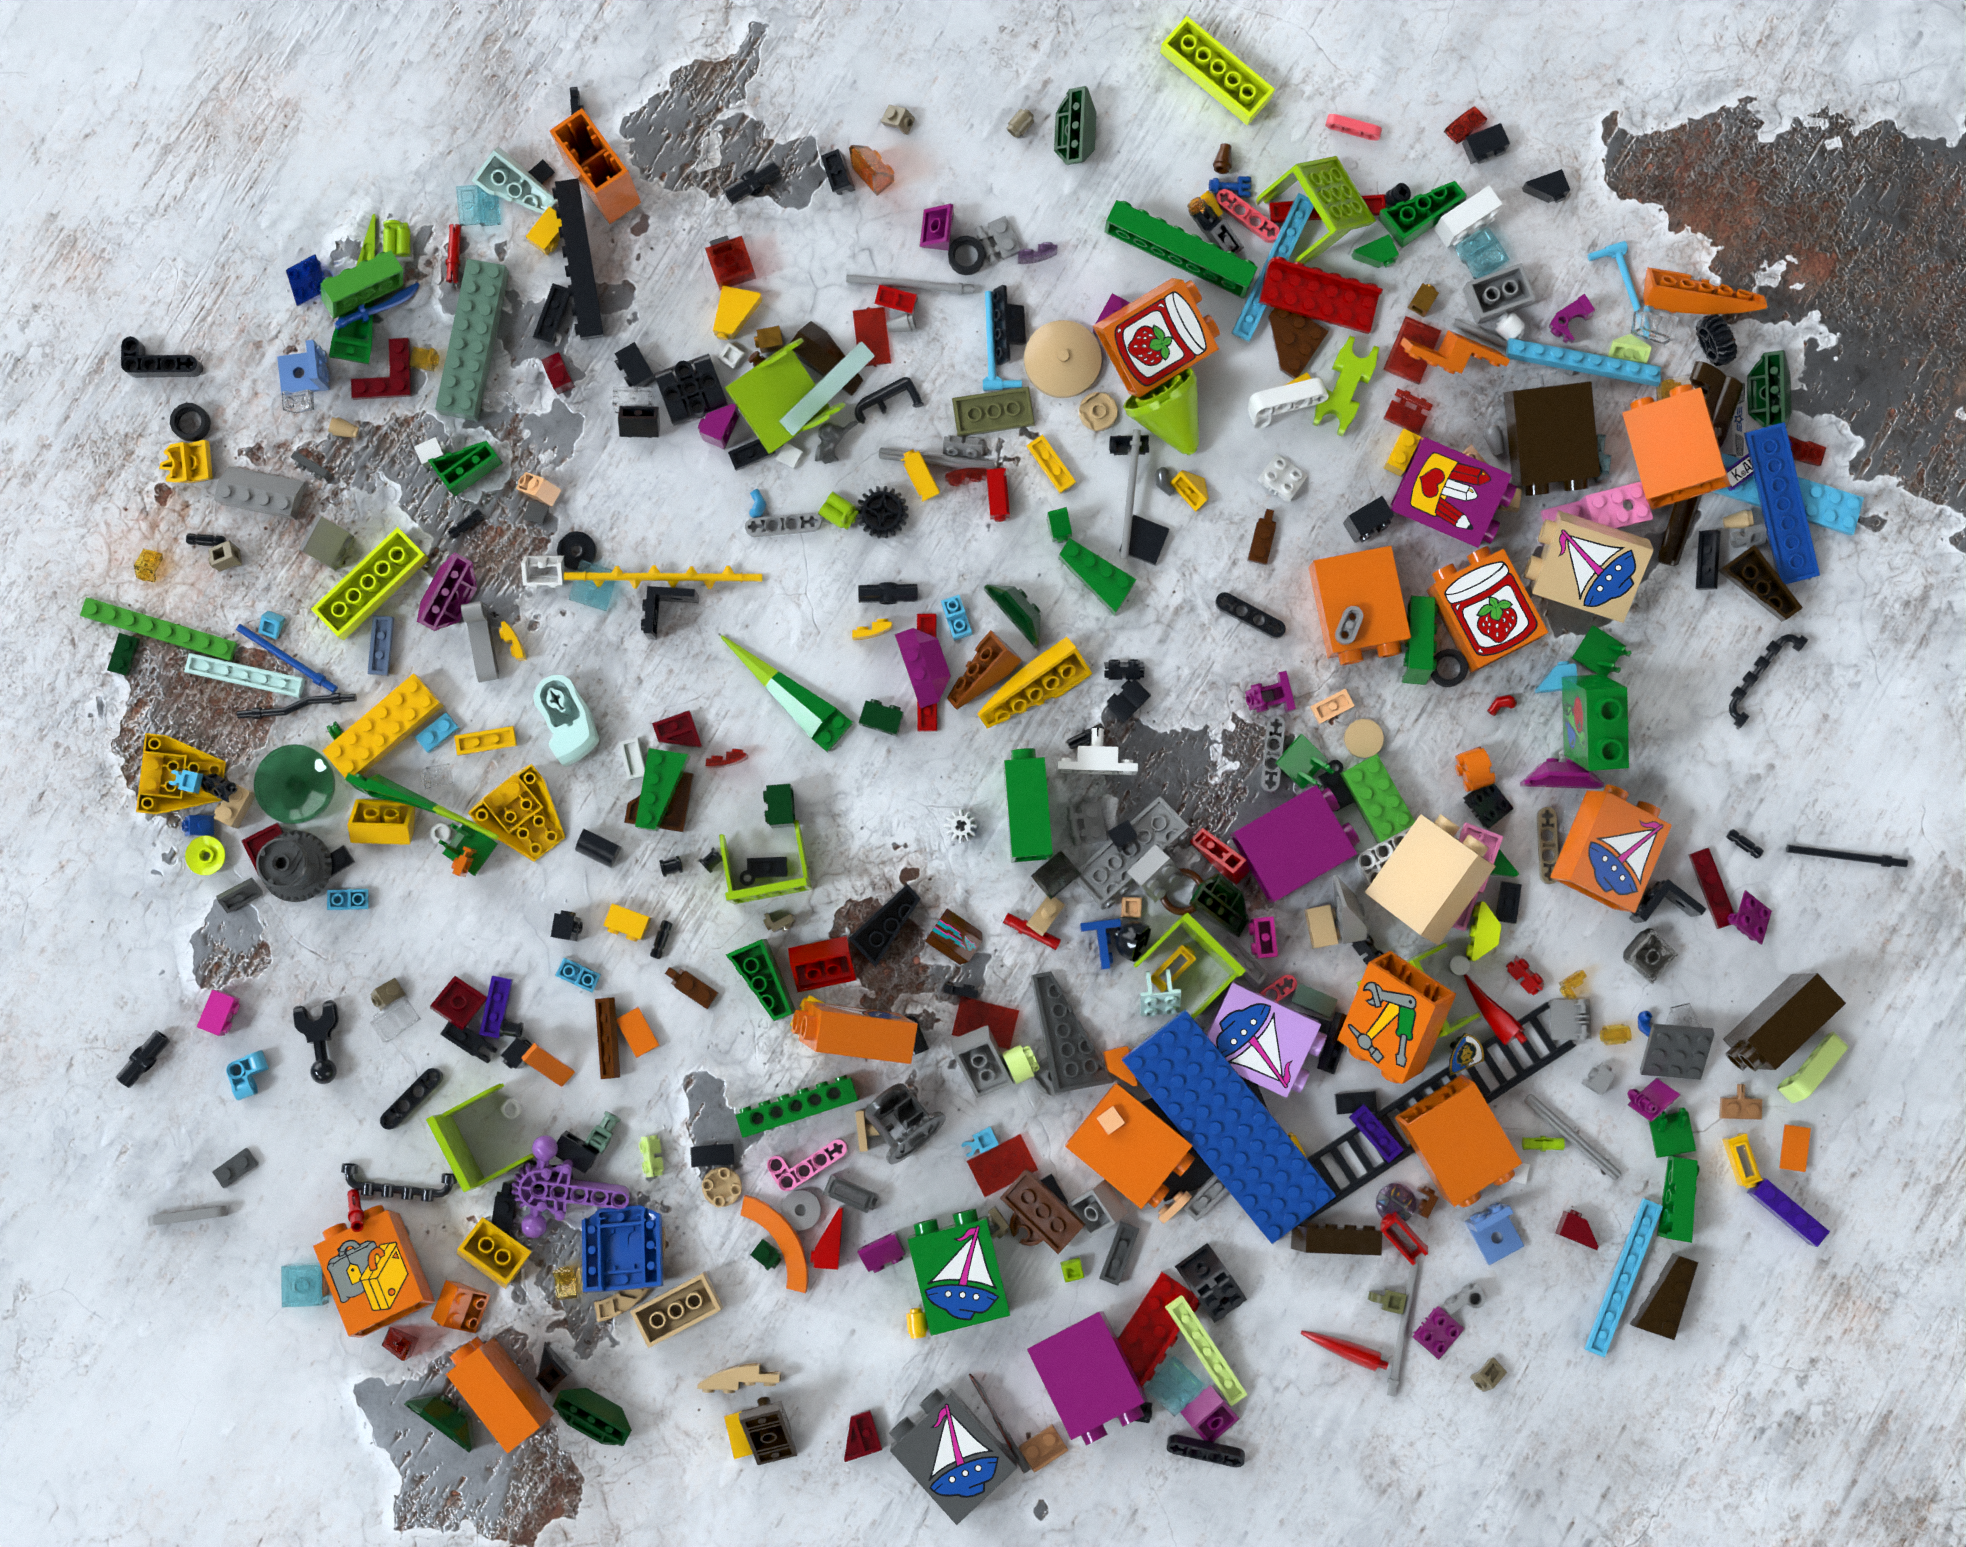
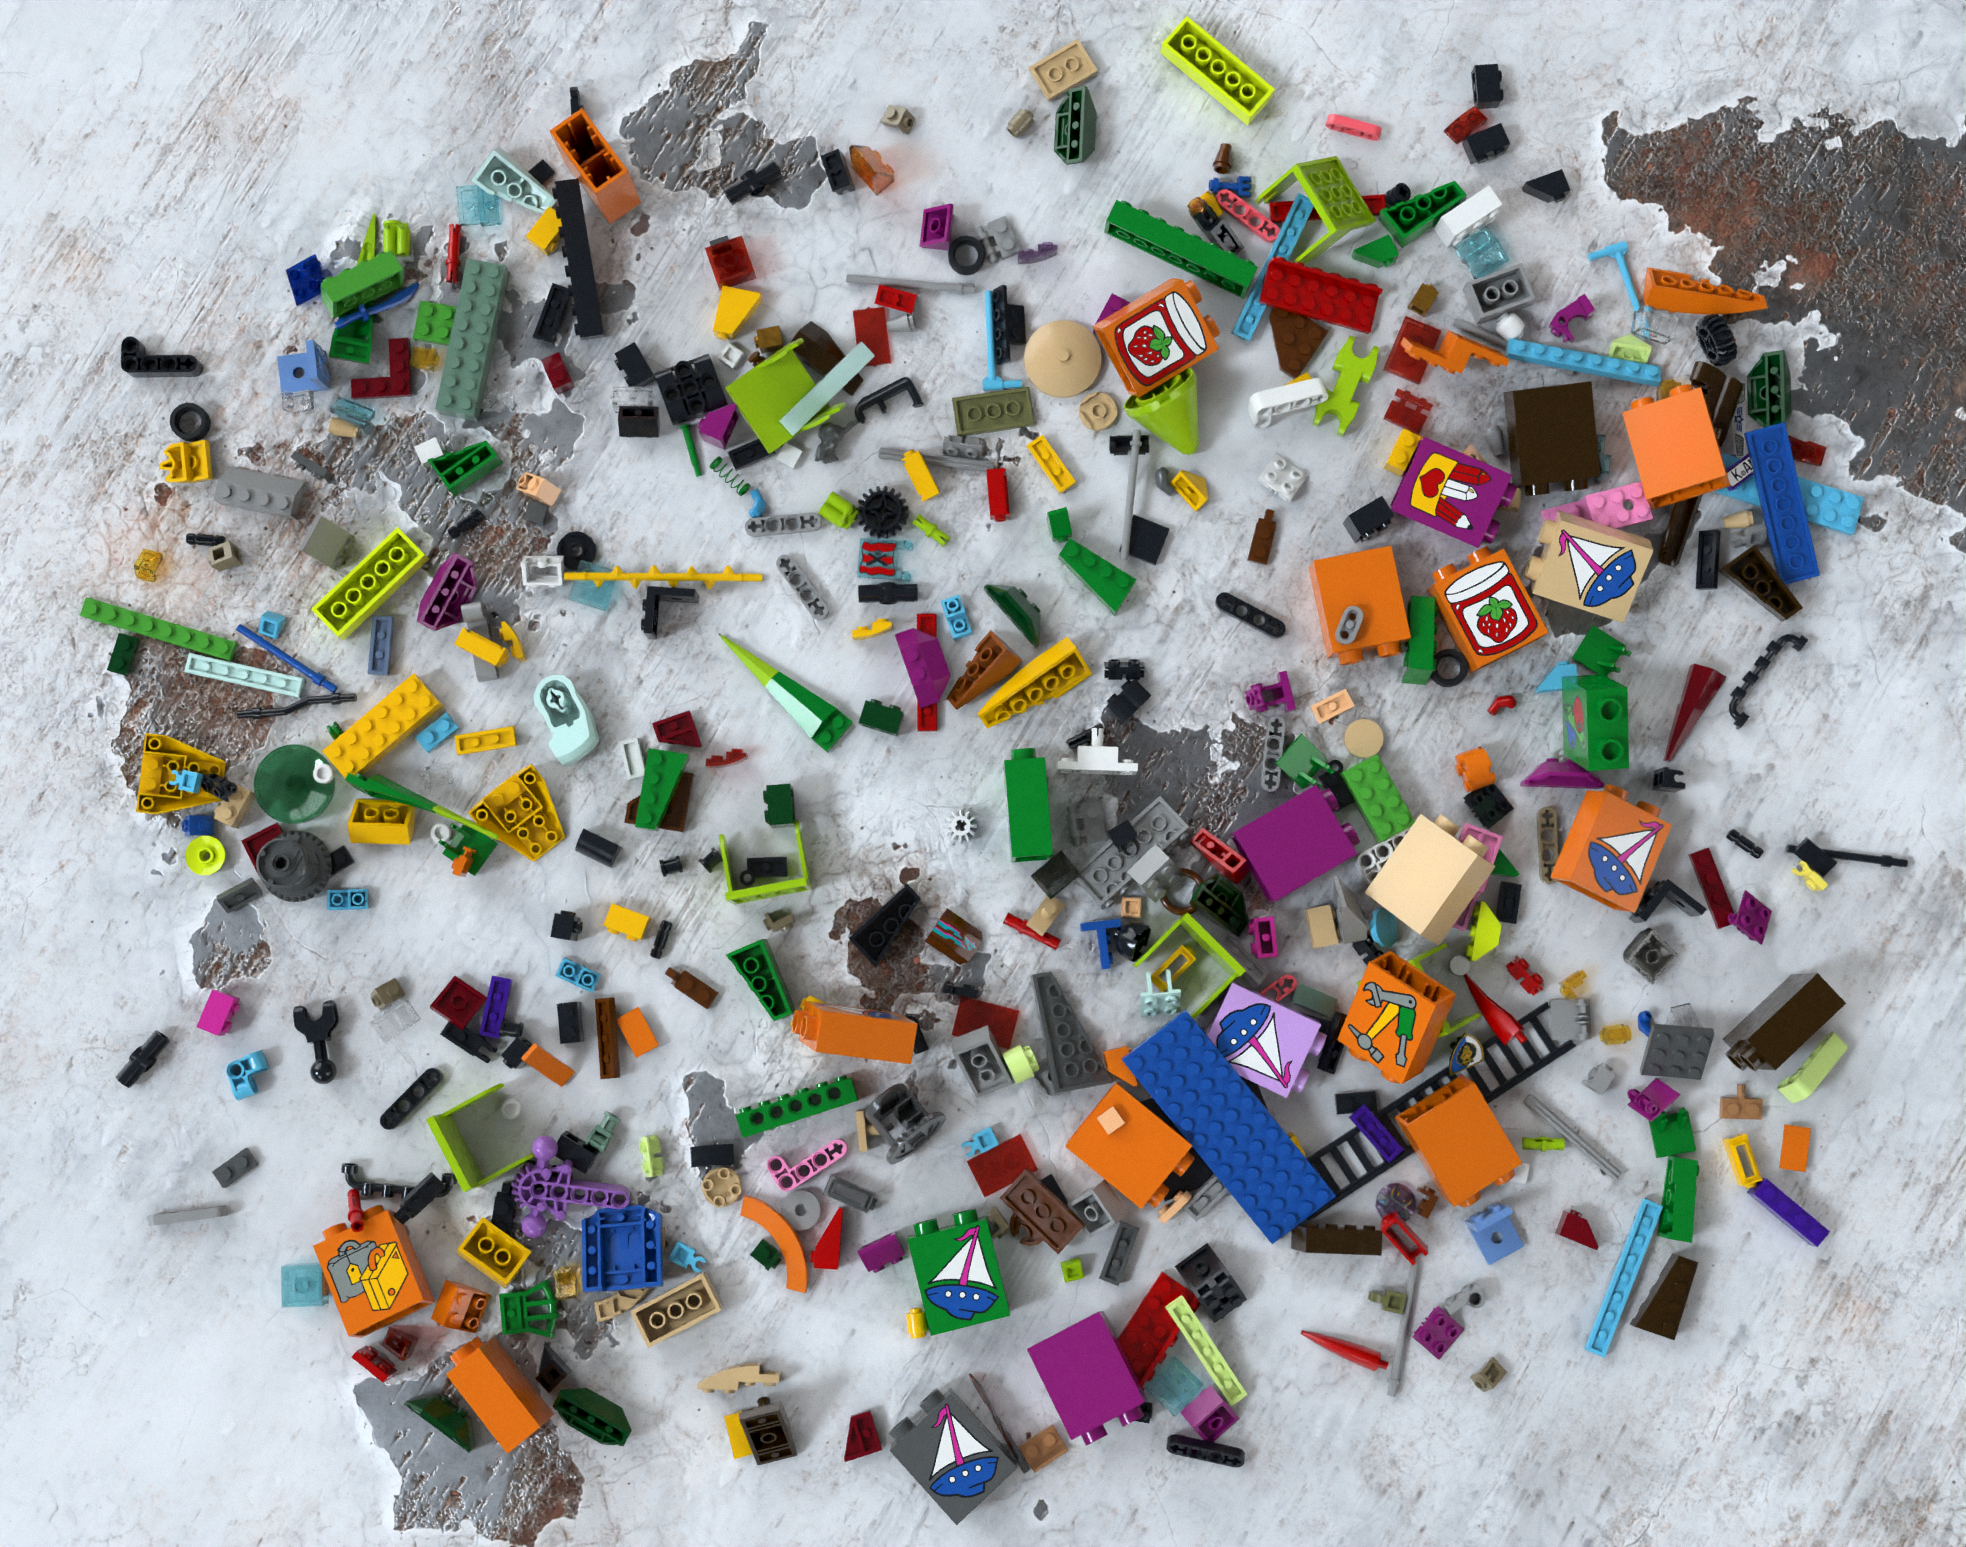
red slope [788,936,856,992] -> none
clear red slope [945,468,986,487] -> none
none -> white tile [313,764,335,784]
none -> clear light blue plate [330,397,375,426]
none -> red plate [352,1345,398,1383]
none -> black hinge [394,1172,446,1225]
none -> bright green plate [413,301,457,346]
none -> yellow window [454,627,509,668]
none -> green plate [499,1279,559,1338]
none -> black brick [557,1002,584,1044]
none -> medium azure plate [668,1241,707,1272]
none -> green piece [680,424,702,477]
none -> green piece [709,456,750,496]
none -> light grey beam [776,555,829,621]
none -> flag [857,538,913,581]
none -> lime pin [912,514,951,547]
none -> tan plate [1028,39,1098,102]
none -> medium azure tile [1369,908,1398,947]
none -> black brick [1471,64,1504,110]
none -> black hinge [1652,767,1686,793]
none -> dark red wedge [1663,663,1726,762]
none -> light yellow plate [1791,861,1828,891]
none -> black tile [1793,837,1837,877]

